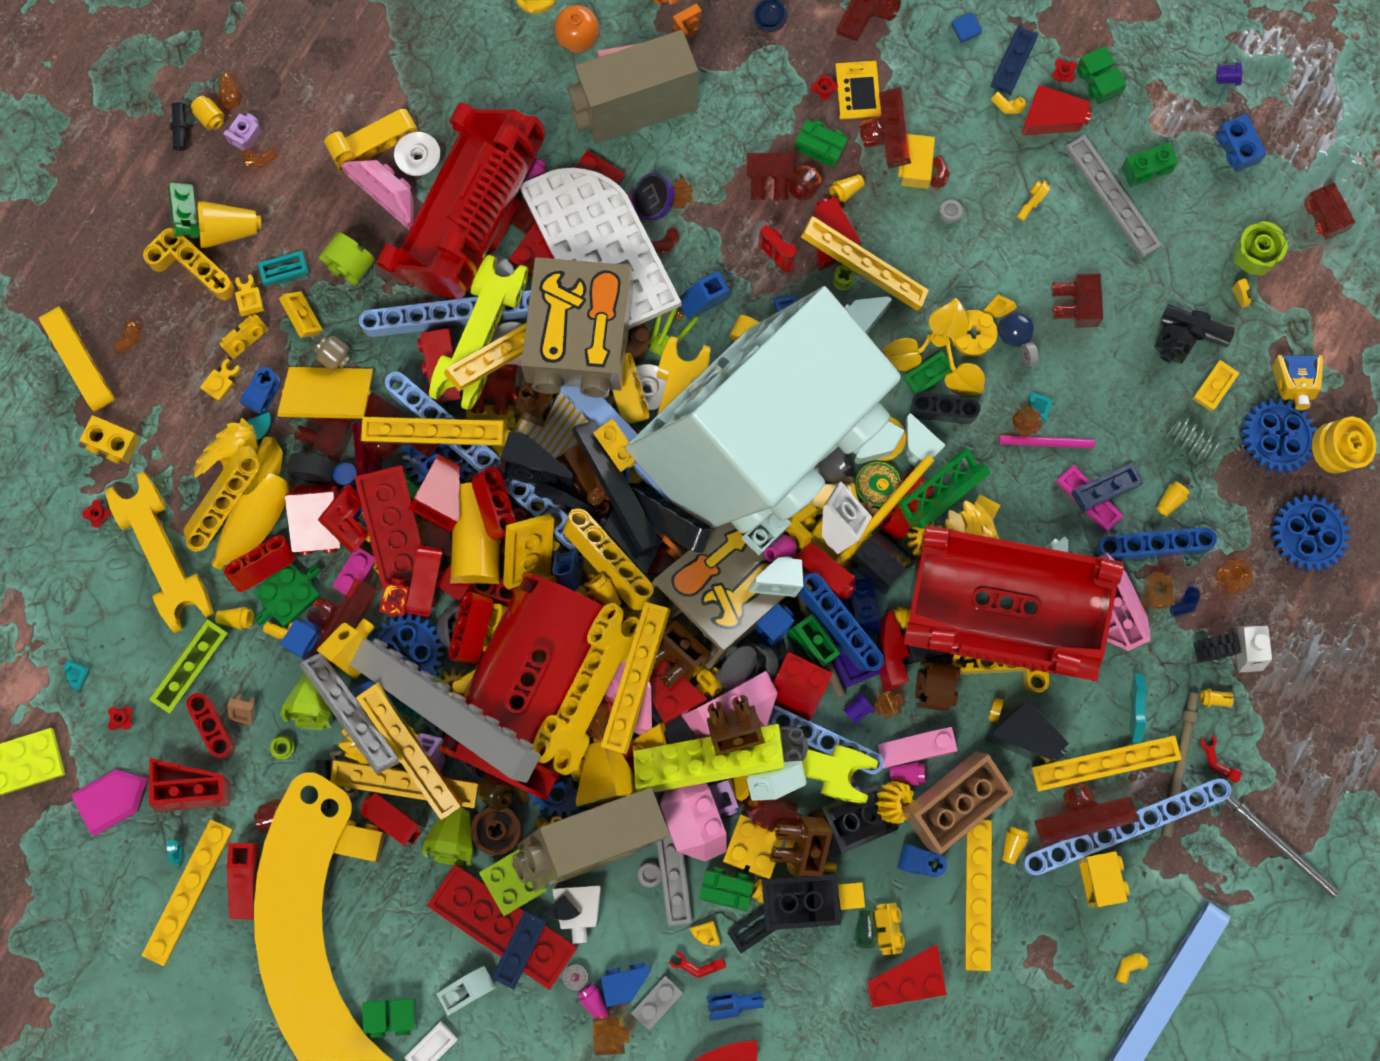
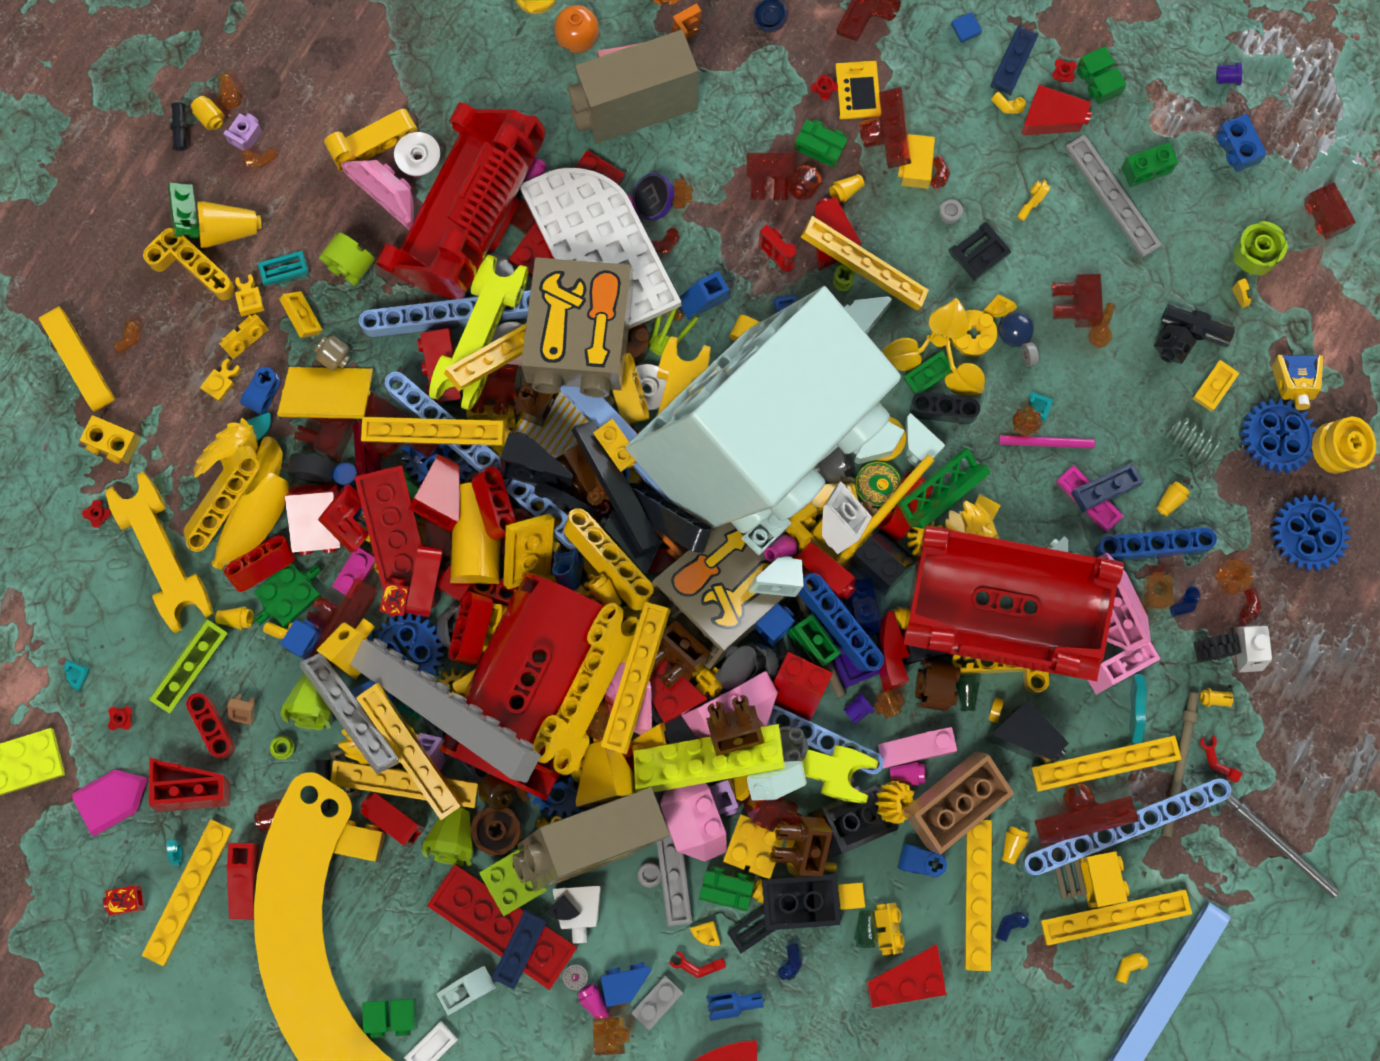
none -> red brick [103,885,145,916]
none -> clear blue arm [778,944,802,981]
none -> black plate [948,222,1012,281]
none -> clear green cone [956,676,980,711]
none -> clear blue arm [995,912,1029,942]
none -> yellow plate [1040,890,1192,946]
none -> dark tan tile [1051,845,1087,899]
none -> clear orange plate [1088,303,1116,348]
none -> bright pink slope [1088,641,1160,695]
none -> clear red arm [1240,587,1261,623]

